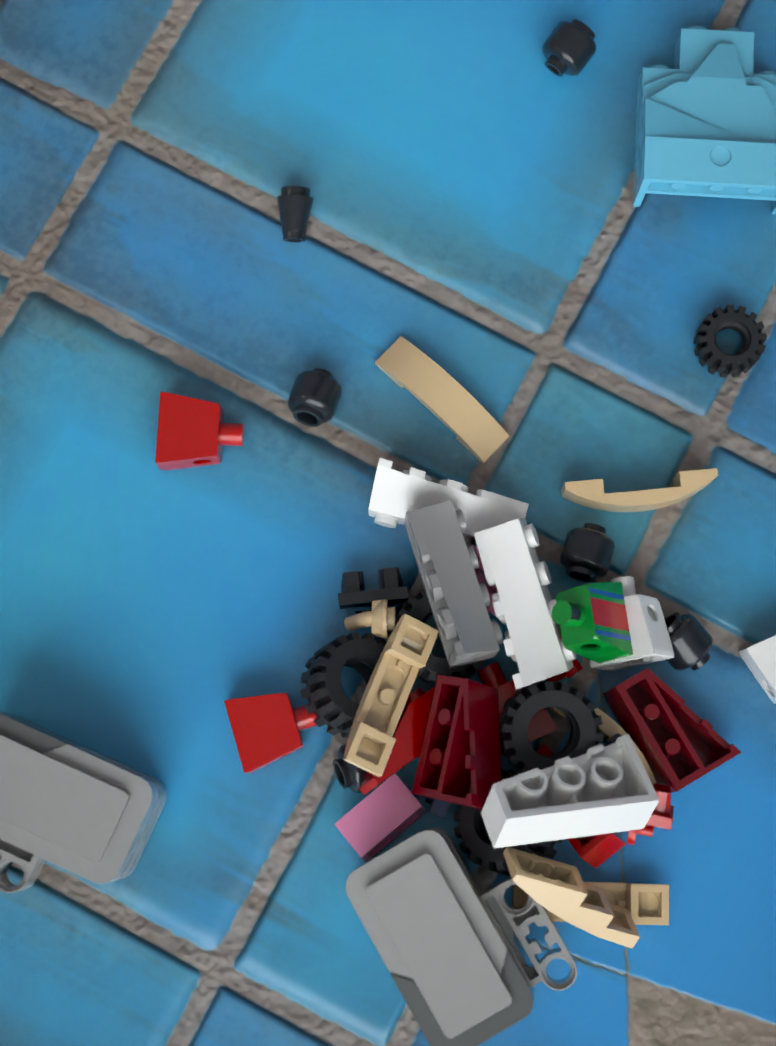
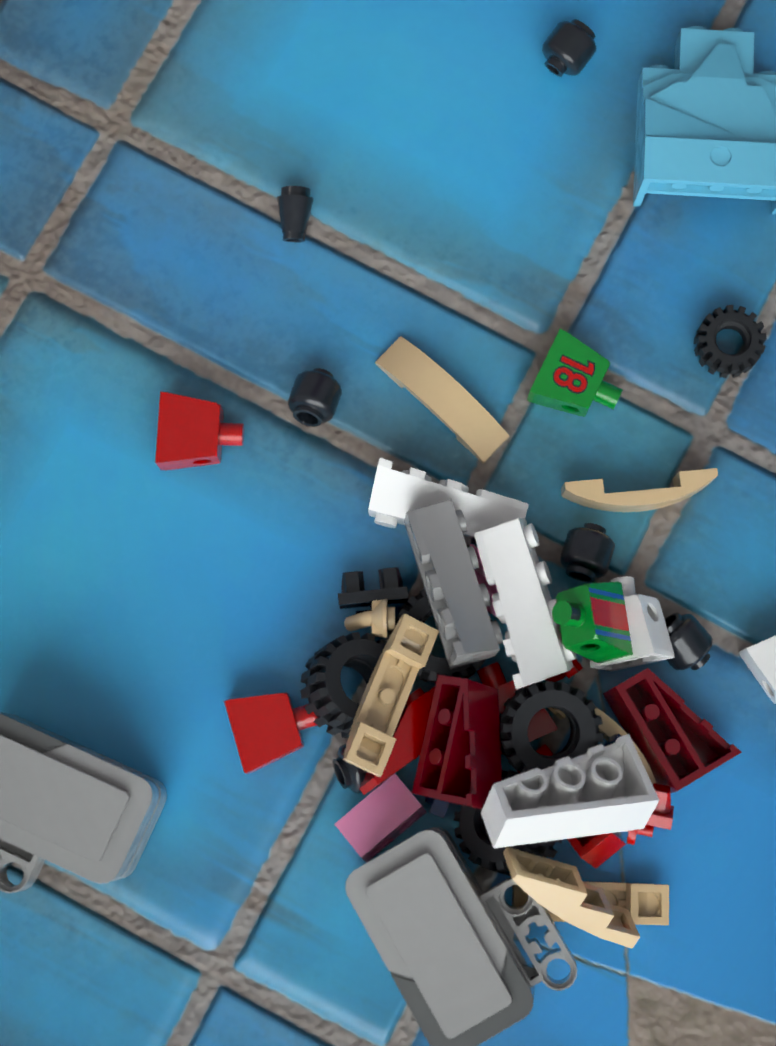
none -> green torso [527,329,623,417]

